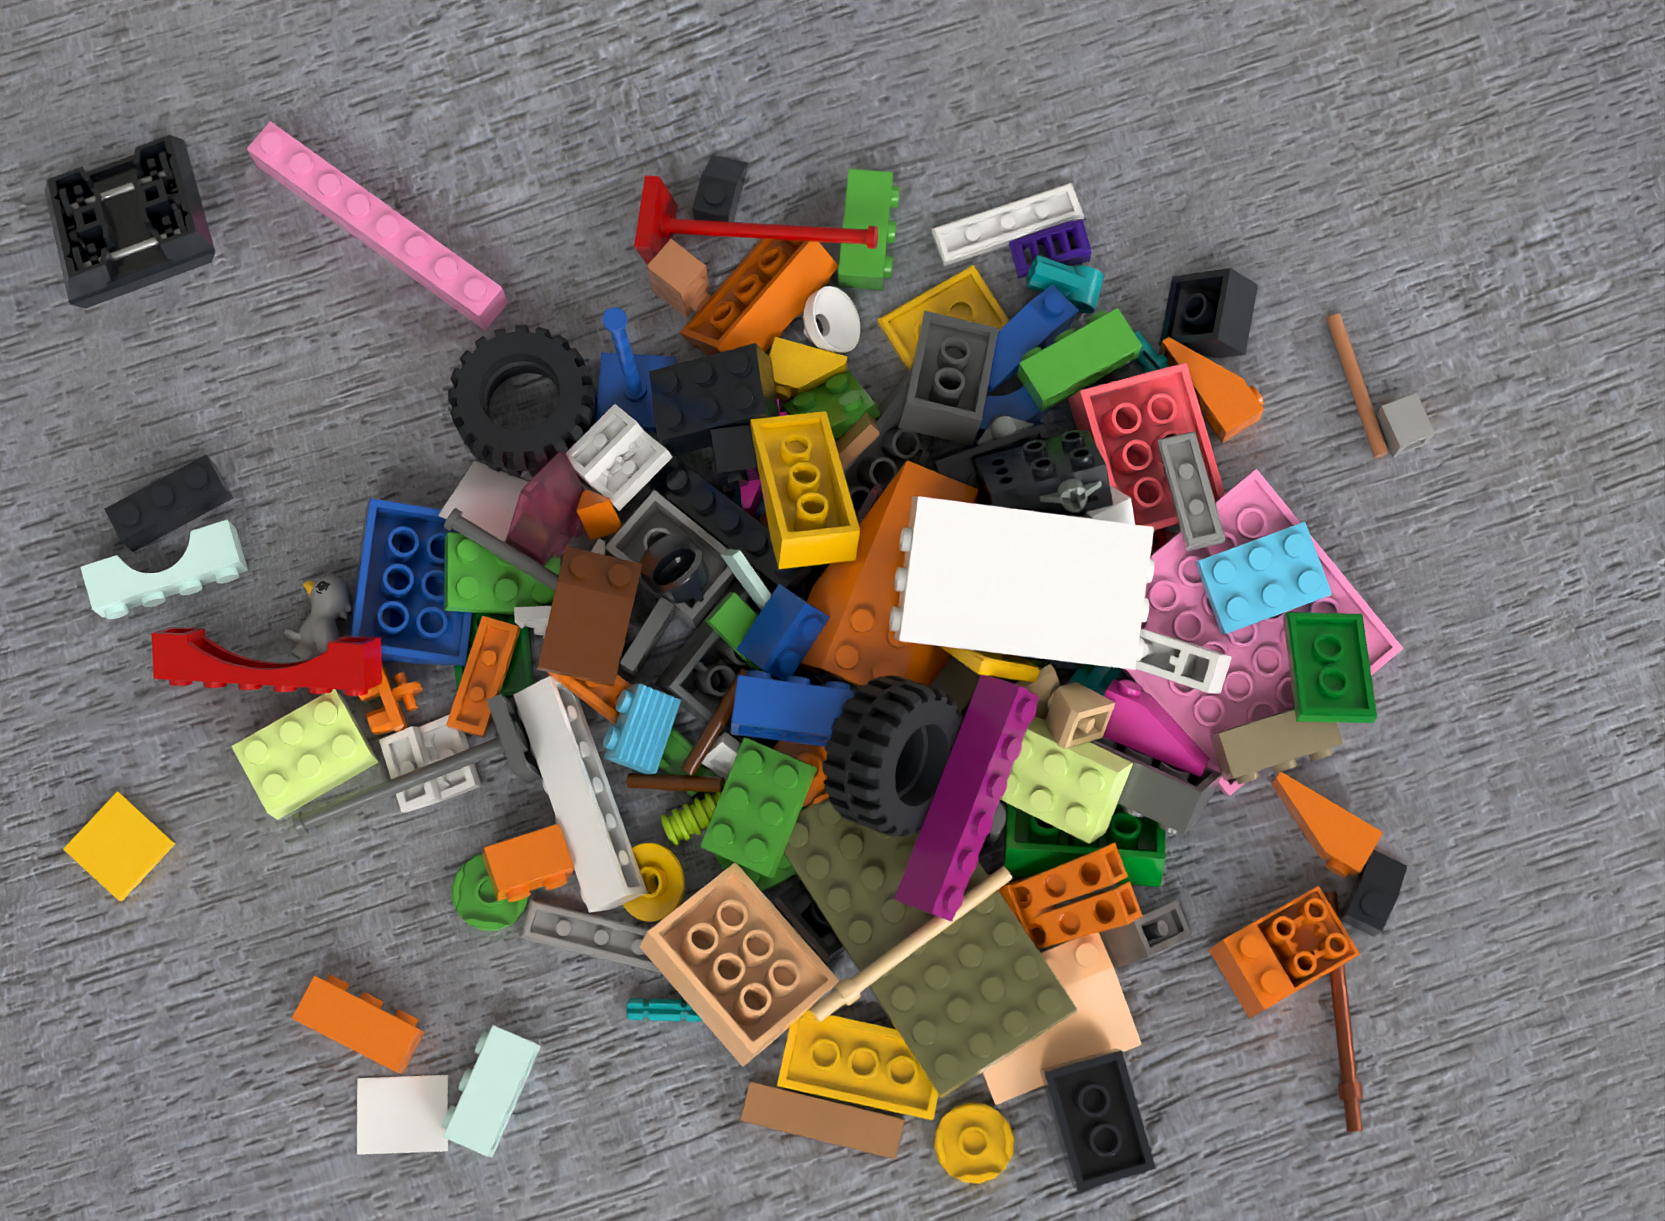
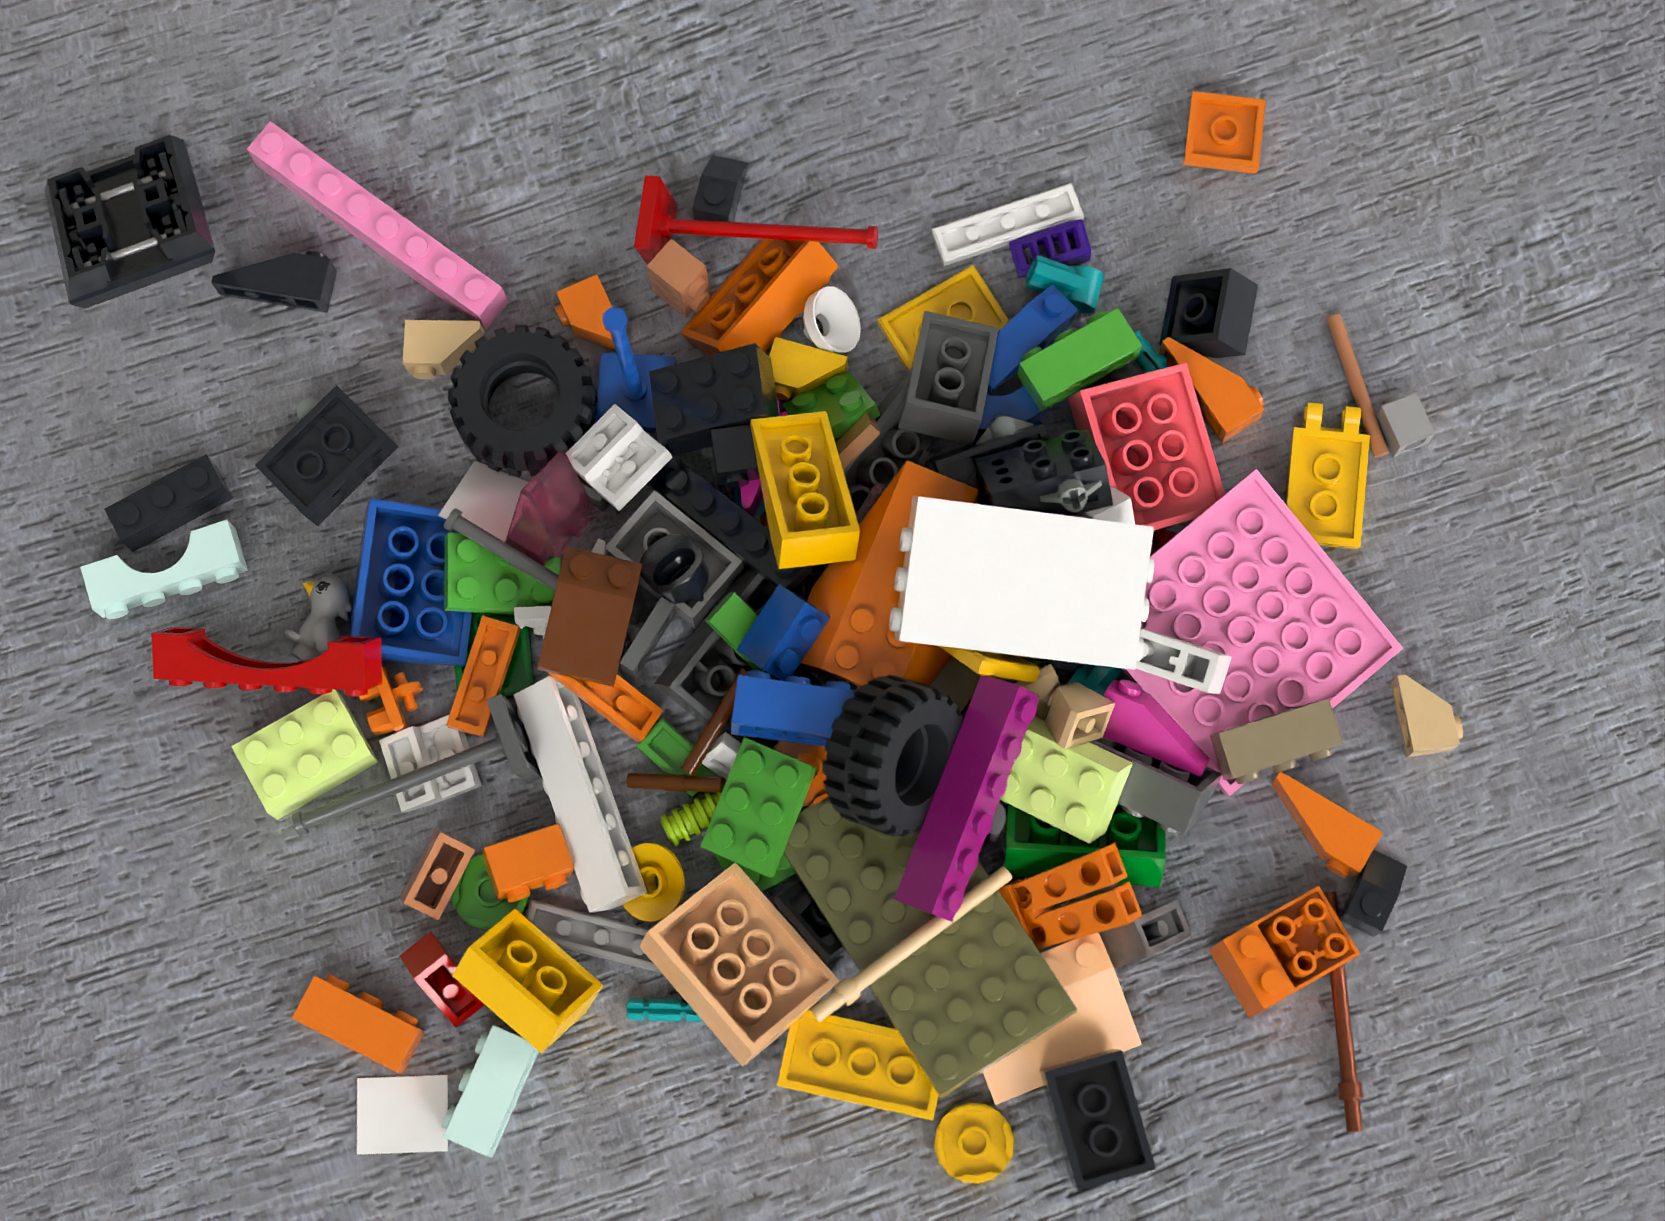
yellow tile [63,791,176,902] -> none
orange slope [576,490,622,541] -> none
medium azure brick [603,684,681,774] -> none
light aqua piece [721,549,771,612] -> none
medium nougat tile [740,1082,905,1160] -> none
bright green brick [838,169,900,290] -> none
light grey tile [1157,431,1225,552] -> none
medium azure plate [1195,522,1332,635] -> none
green tile [1283,612,1377,723] -> none
none -> black slope [211,251,337,313]
none -> black piece [255,385,398,526]
none -> nougat brick [399,828,475,921]
none -> red slope [399,931,485,1027]
none -> tan slope [403,320,485,380]
none -> yellow brick [452,909,604,1054]
none -> orange slope [554,274,616,351]
none -> orange plate [1183,91,1266,174]
none -> yellow tile [1285,402,1370,549]
none -> tan slope [1390,674,1463,758]

